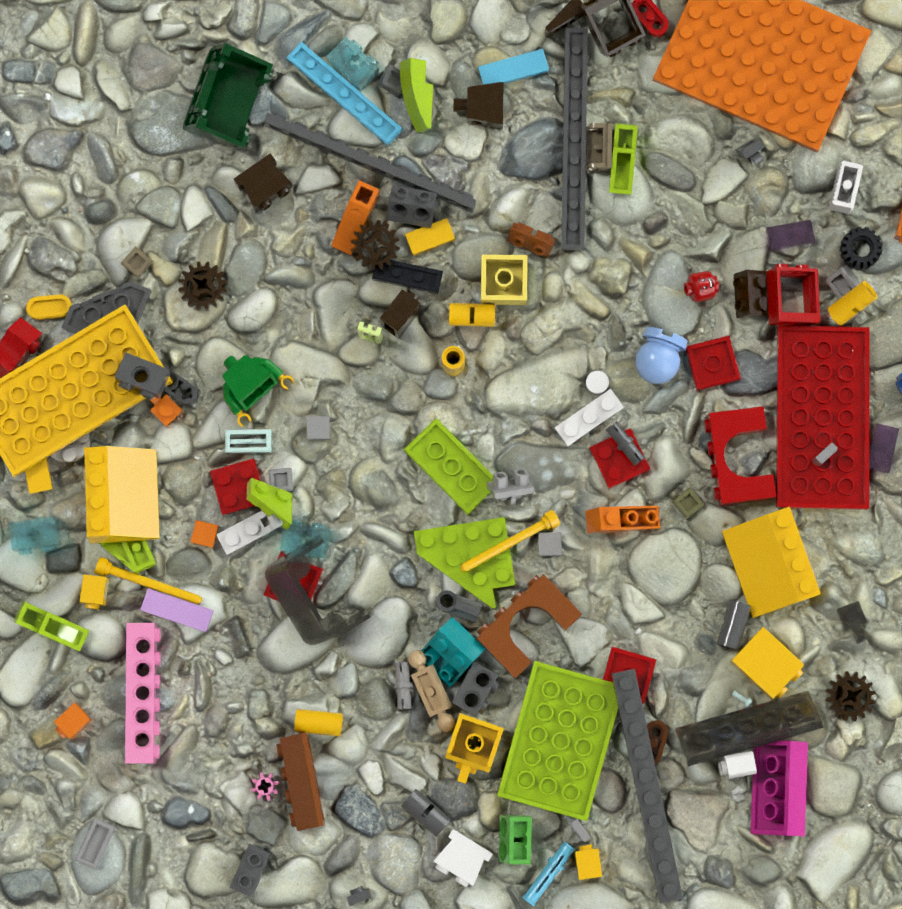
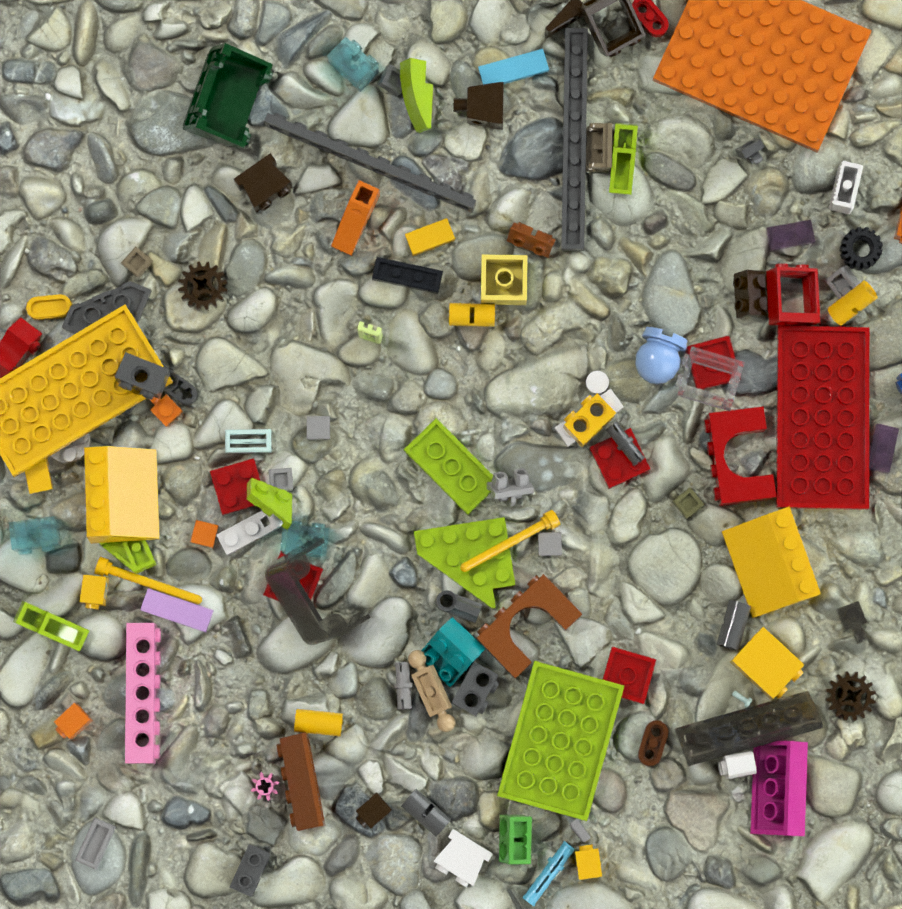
green torso [222,355,294,427] -> none
medium azure tile [286,42,402,147] -> none
dark grey plate [346,886,372,906] -> none
dark brown gear [350,220,400,270] -> none
dark brown hips [380,289,421,339] -> none
dark grey brick [387,185,437,228] -> none
yellow pin [442,346,465,376] -> none
yellow hinge [445,713,504,784] -> none
orange slope [585,506,660,534] -> none
dark grey plate [611,669,683,904] -> none
red head [684,271,719,302] -> none
light grey tile [812,442,837,466] -> none
none -> dark brown brick [356,793,392,829]
none -> yellow brick [563,393,616,447]
none -> clear window [675,347,745,411]

